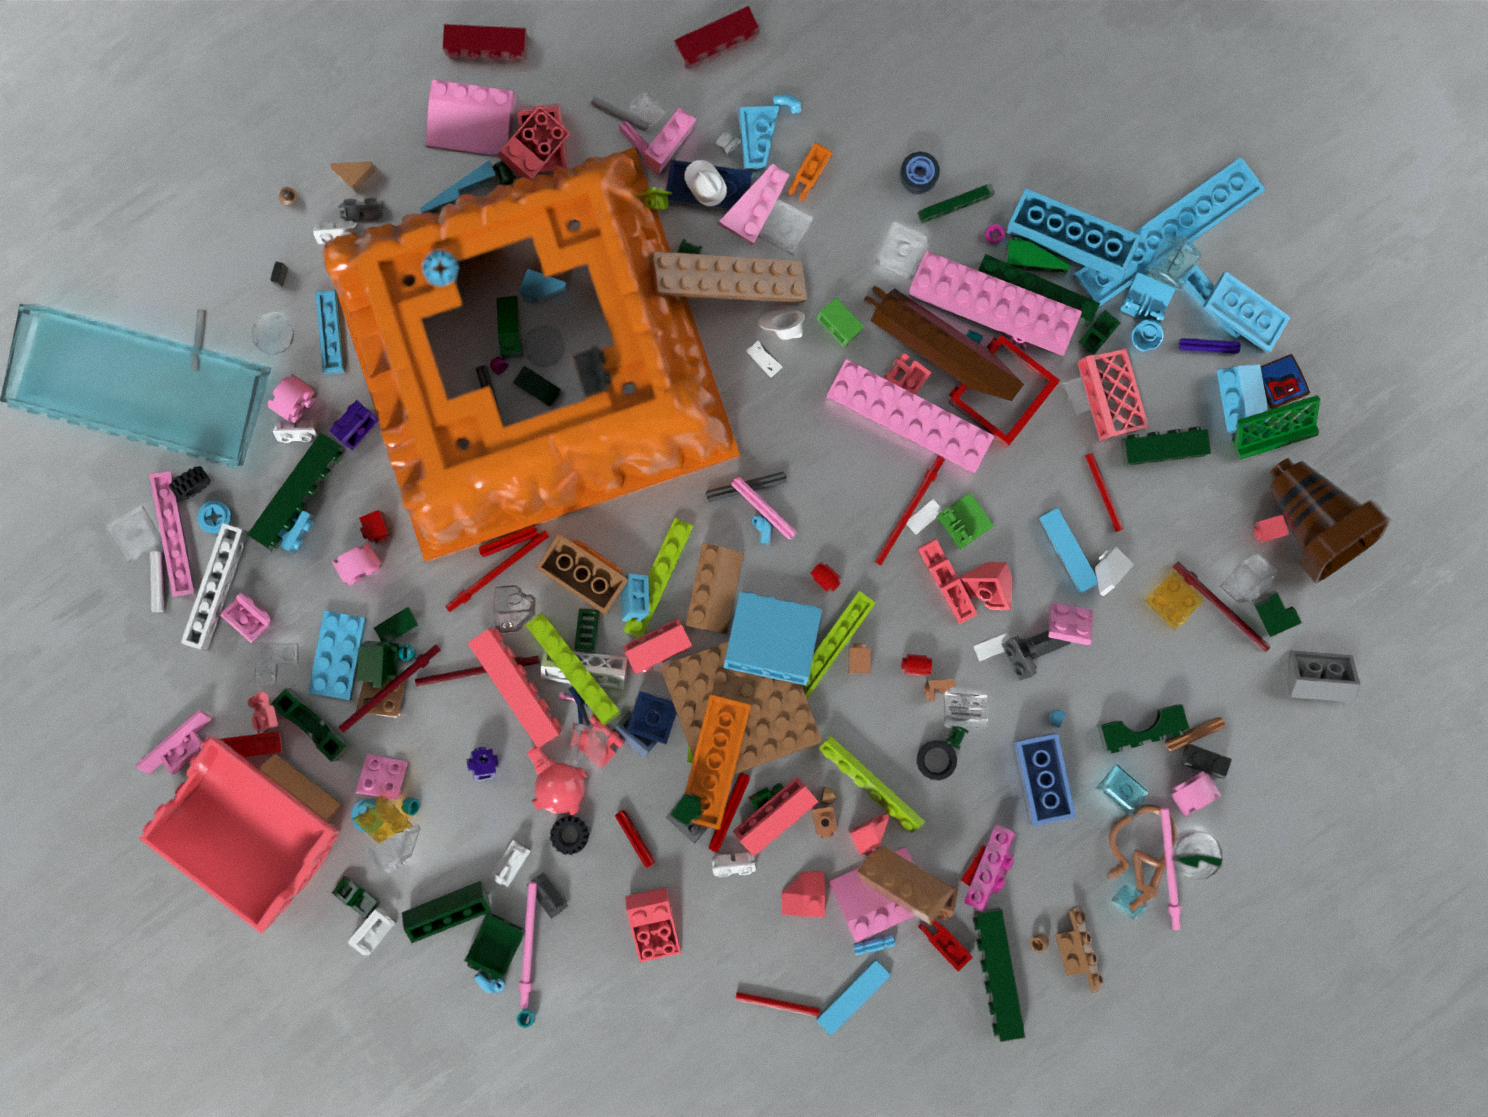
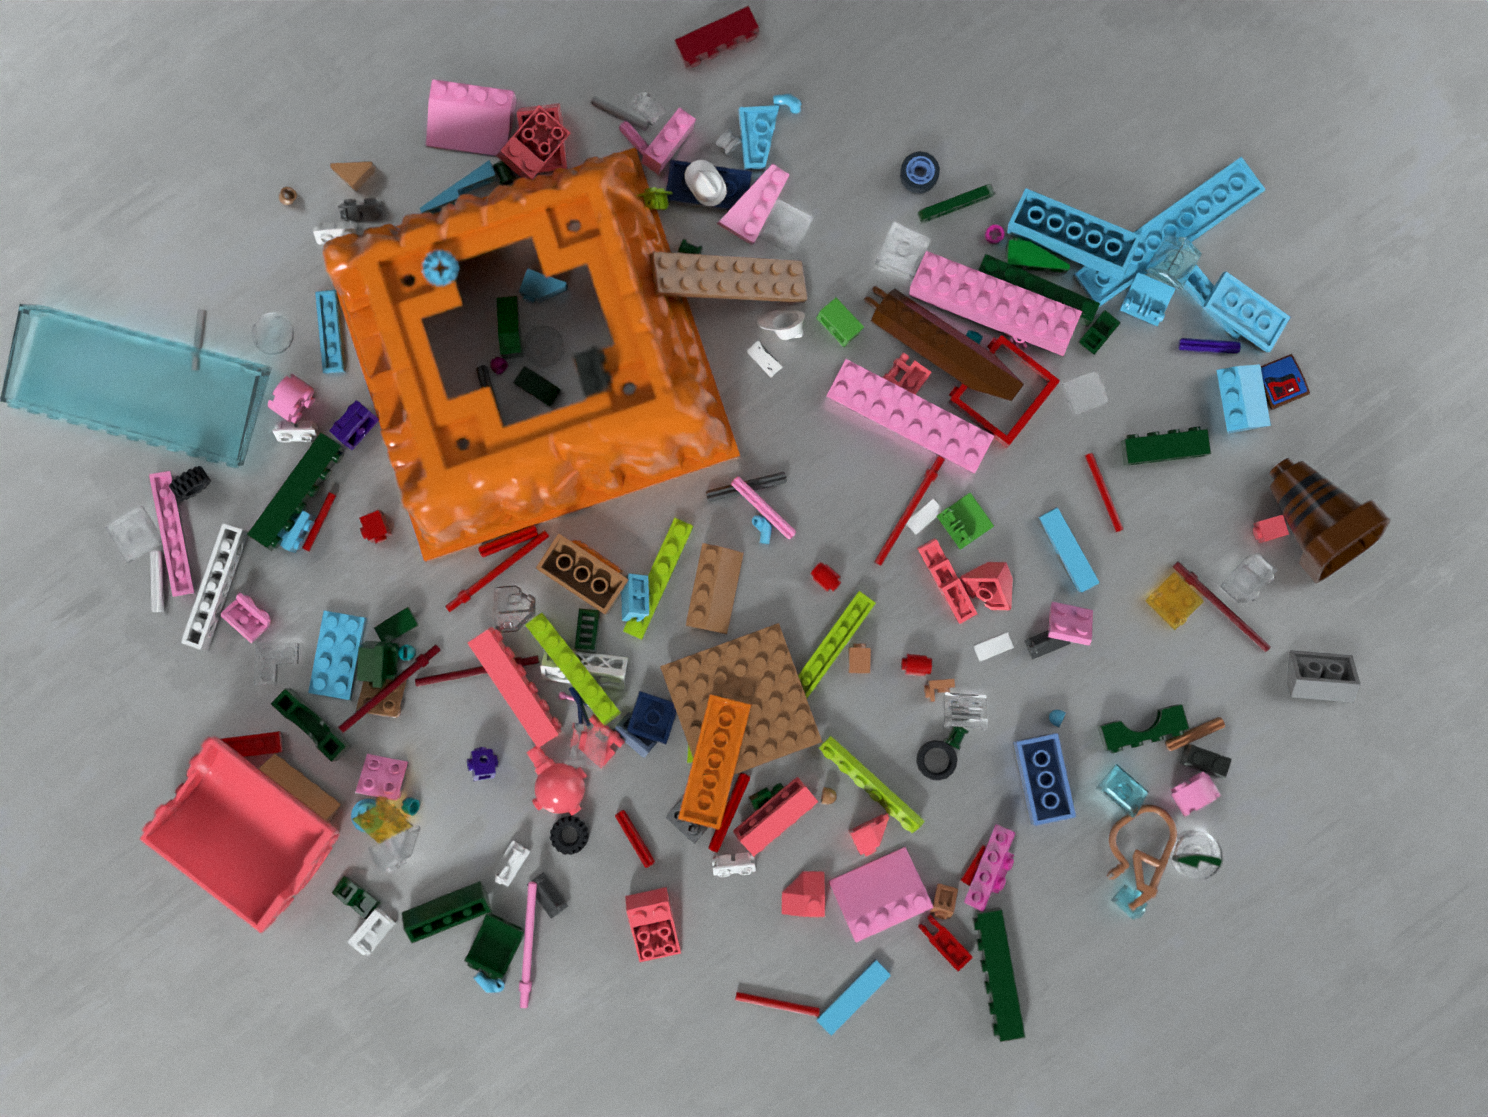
bright pink bracket [136,710,212,775] -> none
medium azure gear [197,501,232,534] -> none
coral plate [248,692,278,734] -> none
pearl dark grey tile [270,261,288,287] -> none
bright pink brick [331,542,381,586] -> none
dark red brick [442,24,528,61] -> none
teal hinge [517,1010,535,1028] -> none
coral brick [623,618,692,674] -> none
dark green brick [670,792,704,827] -> none
medium azure panel [724,592,822,685] -> none
orange hinge [788,142,833,202] -> none
nougat brick [812,805,837,838] -> none
medium azure axle [854,935,895,955] -> none
medium nougat slope [857,846,954,925] -> none
dark grey hinge [1001,636,1037,681] -> none
medium nougat hinge [1030,933,1049,952] -> none
medium nougat bracket [1055,905,1103,993] -> none
coral fence [1077,349,1149,441] -> none
white slope [1095,547,1134,596] -> none
medium azure hair [1131,319,1164,352] -> none
bright pink bar [1160,807,1182,930] -> none
green fence [1231,395,1321,460] -> none
dark green plate [1254,591,1302,637] -> none
none -> red bar [302,492,337,552]

